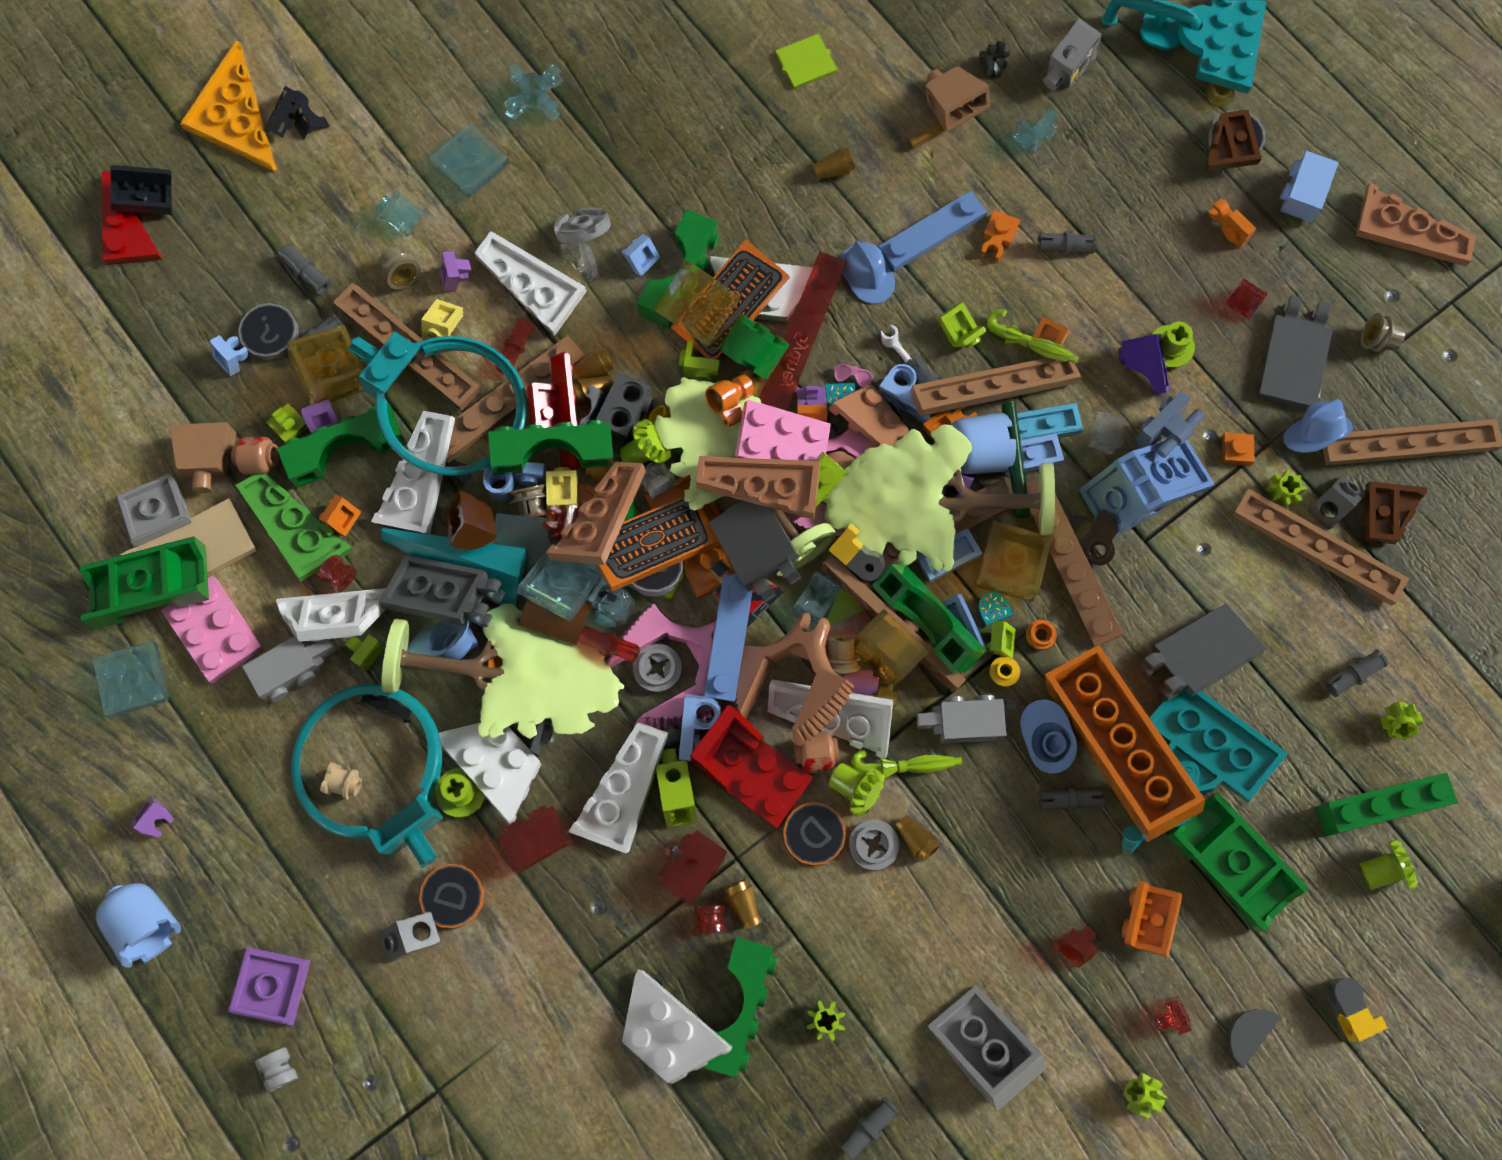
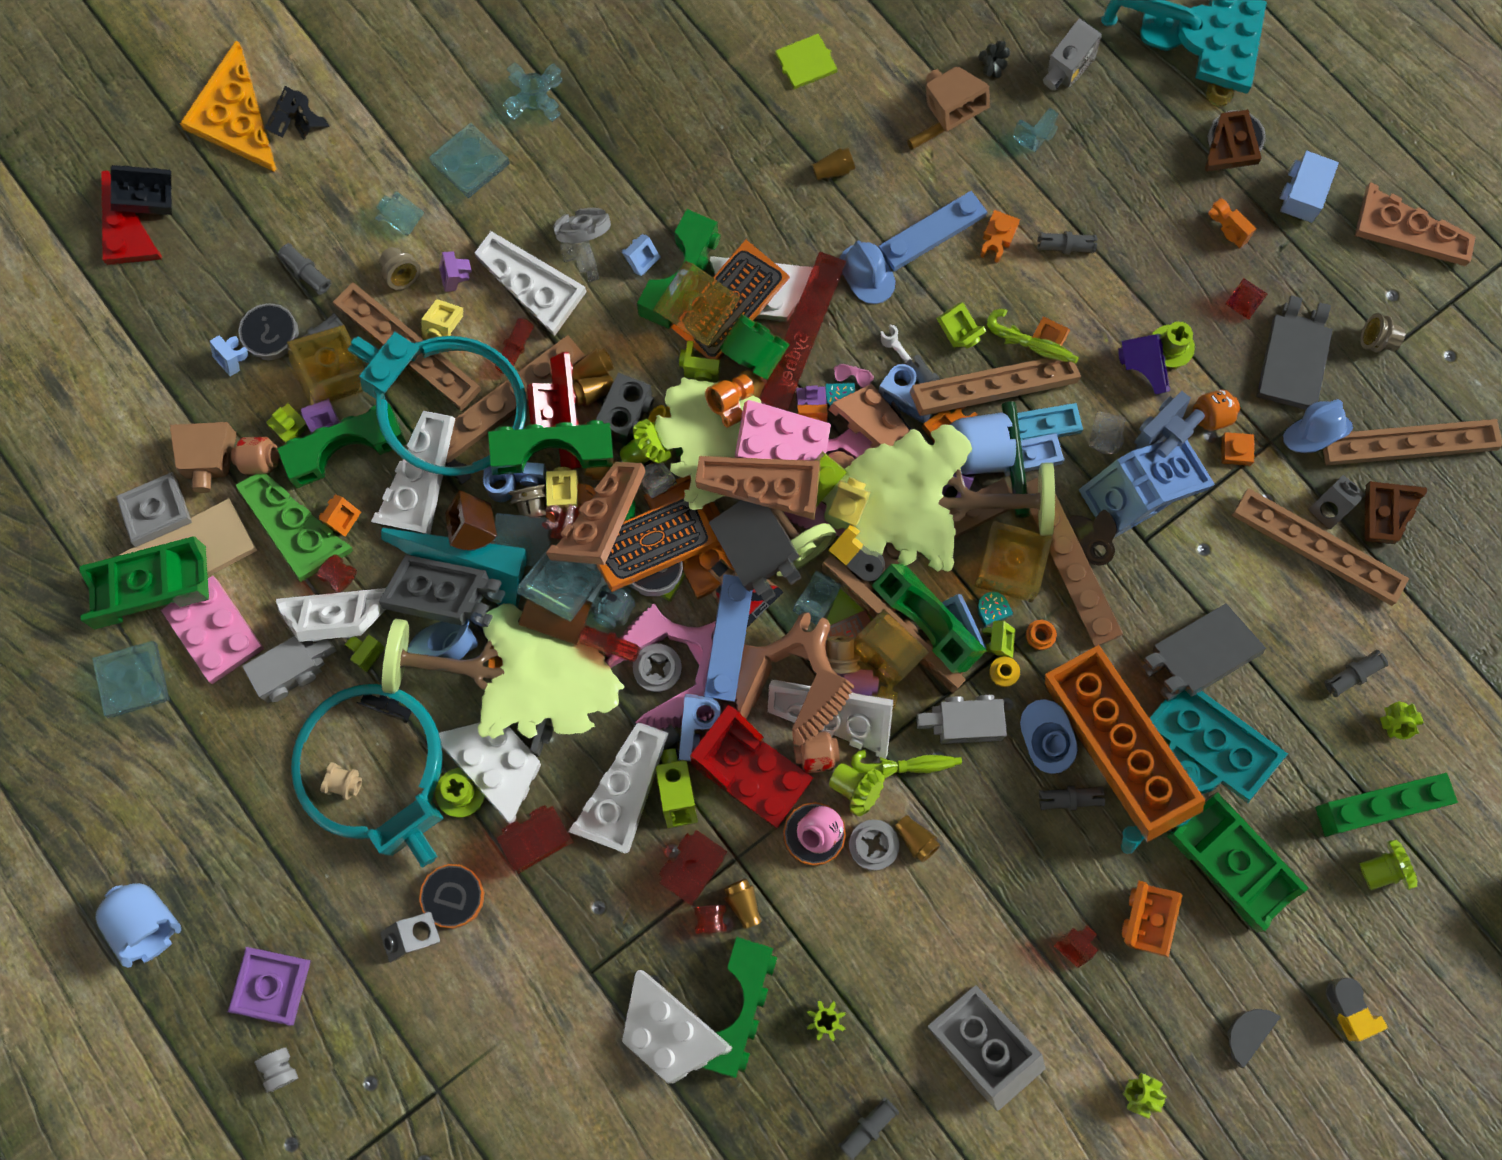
medium lavender tile [131,796,173,837] -> none
black piece [578,384,607,425] -> none
light blue plate [916,528,982,583] -> none
clear red tile [1154,995,1193,1035] -> none
lime gear [1265,470,1307,508] -> none
none -> bright pink head [797,806,844,853]
none -> light yellow bracket [828,477,871,526]
none -> orange head [1193,389,1240,431]

